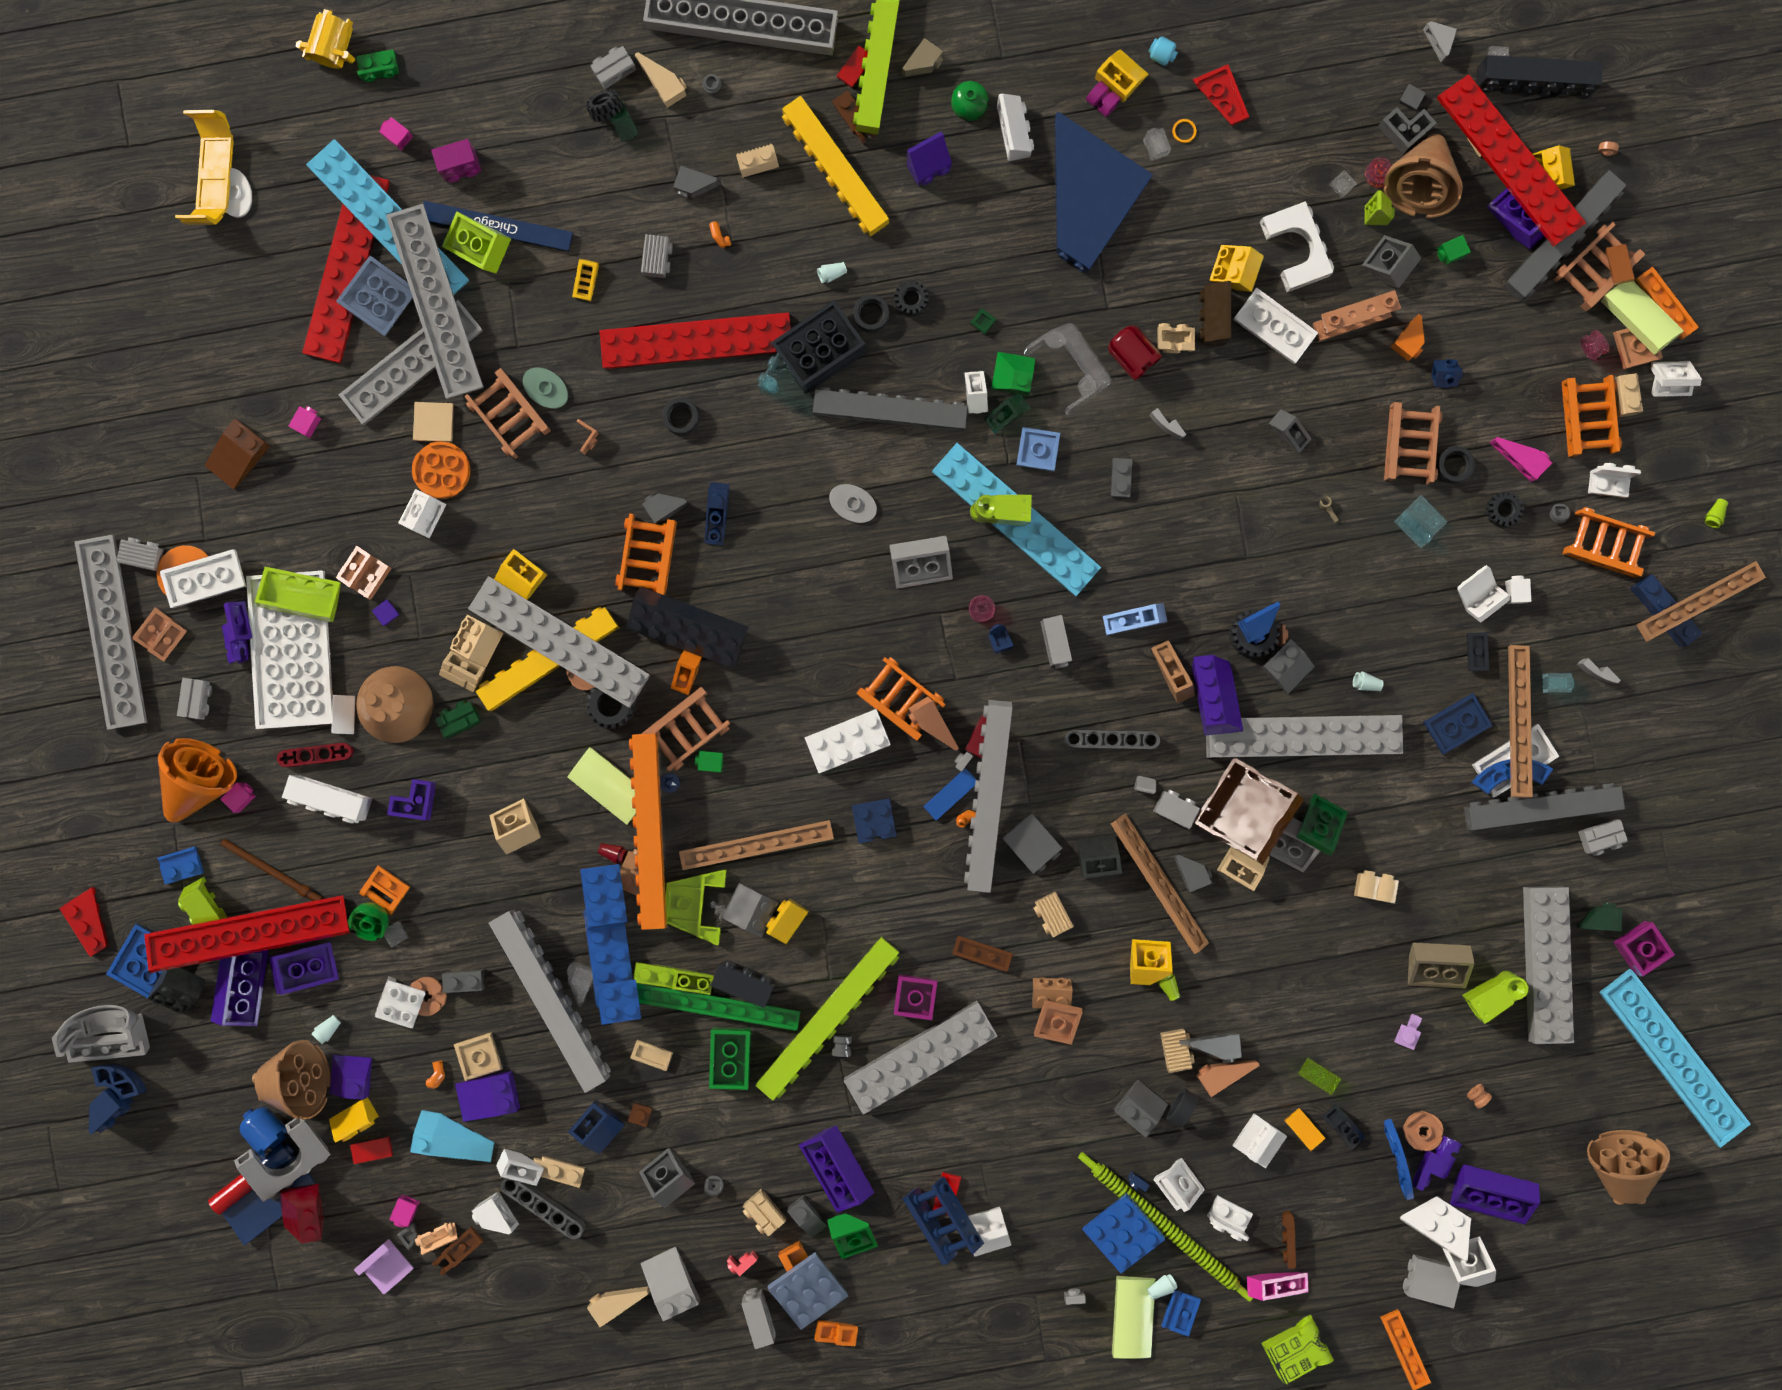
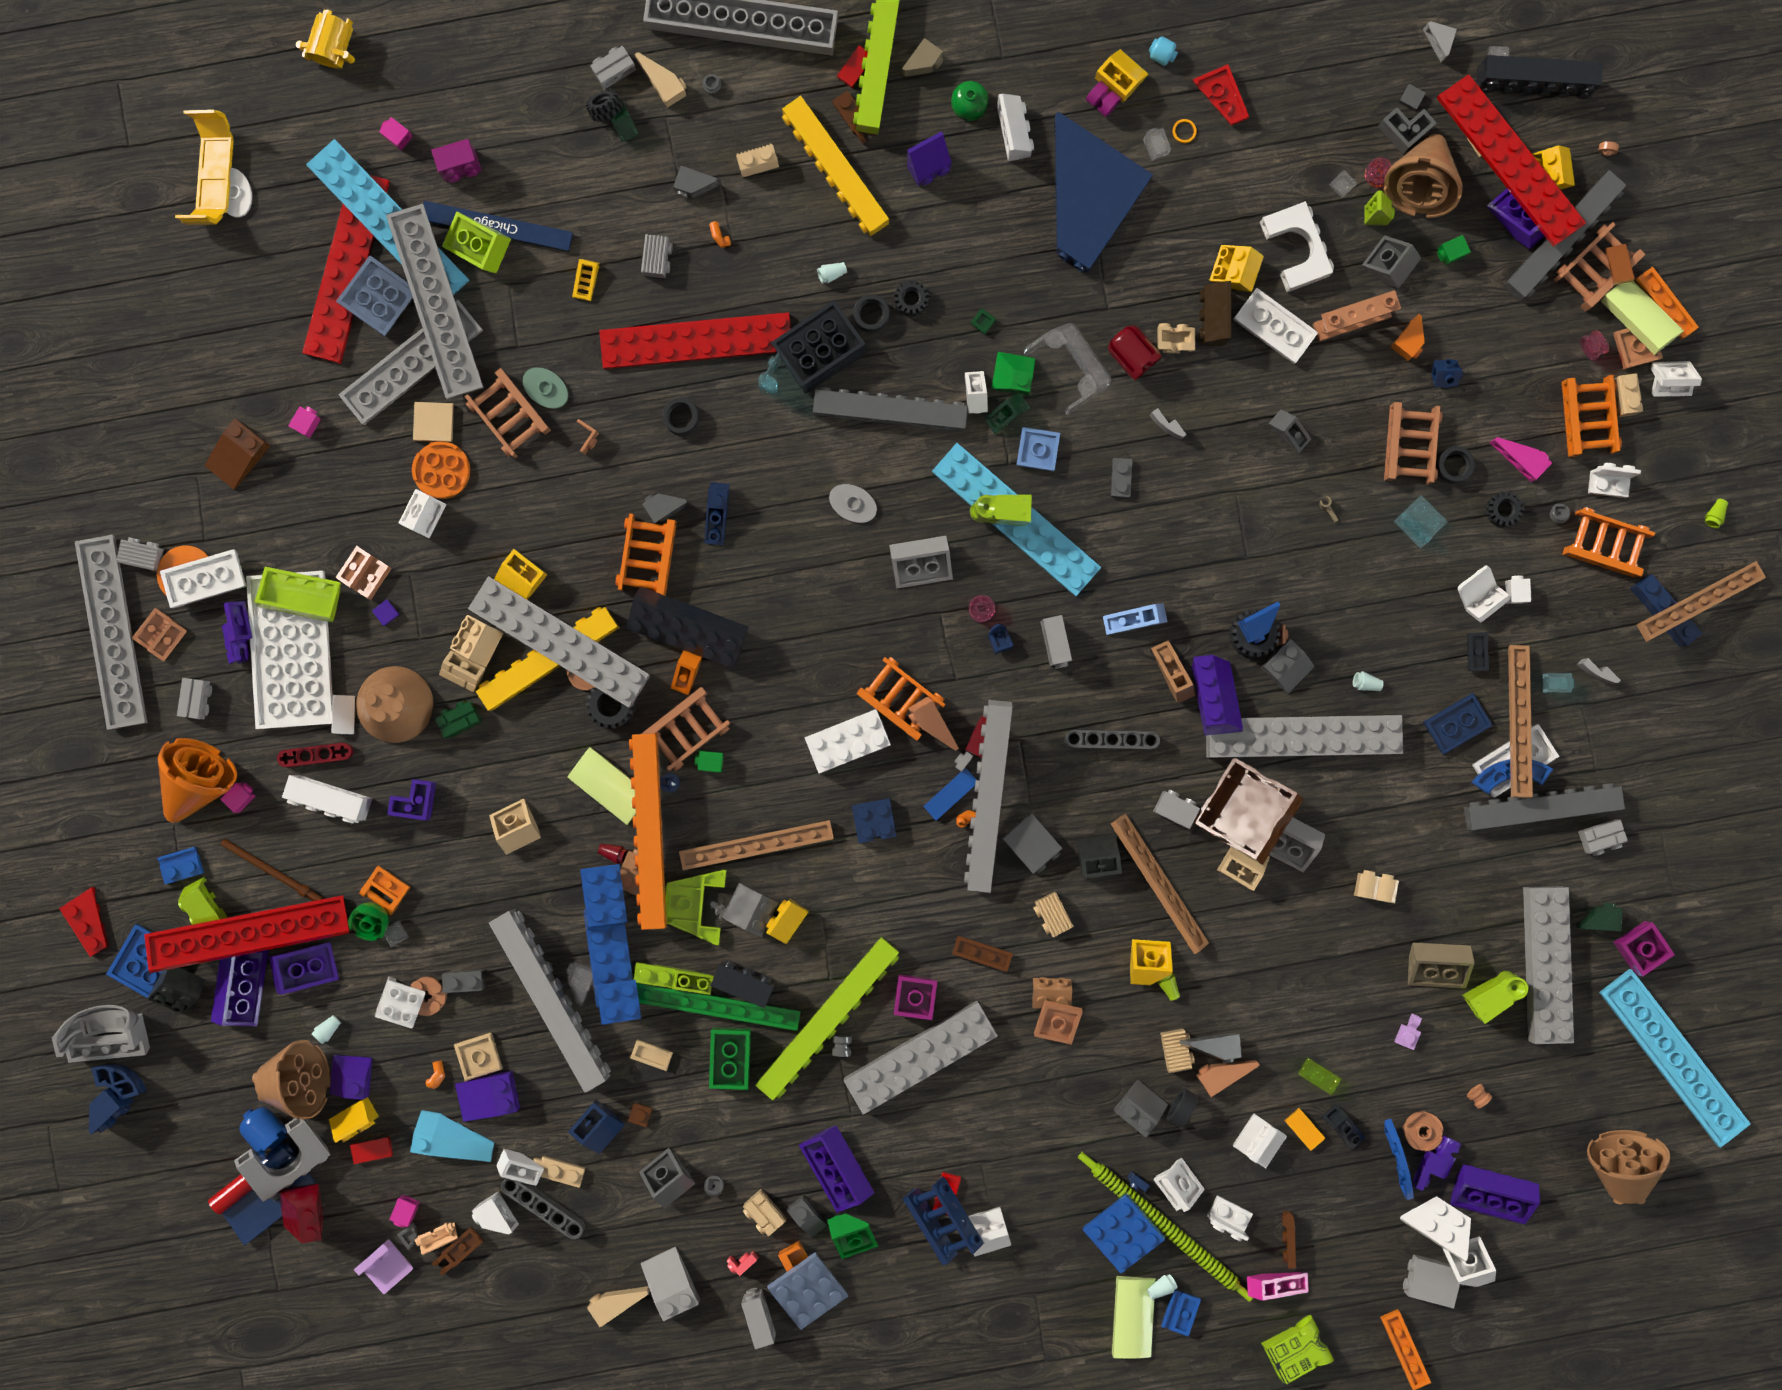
green bracket [356,49,399,82] -> none
orange slope [815,1320,858,1346] -> none
light grey plate [1064,1288,1086,1305] -> none
light grey slope [1134,776,1156,794] -> none
dark grey slope [1173,854,1213,892] -> none
dark green plate [1296,793,1348,856] -> none

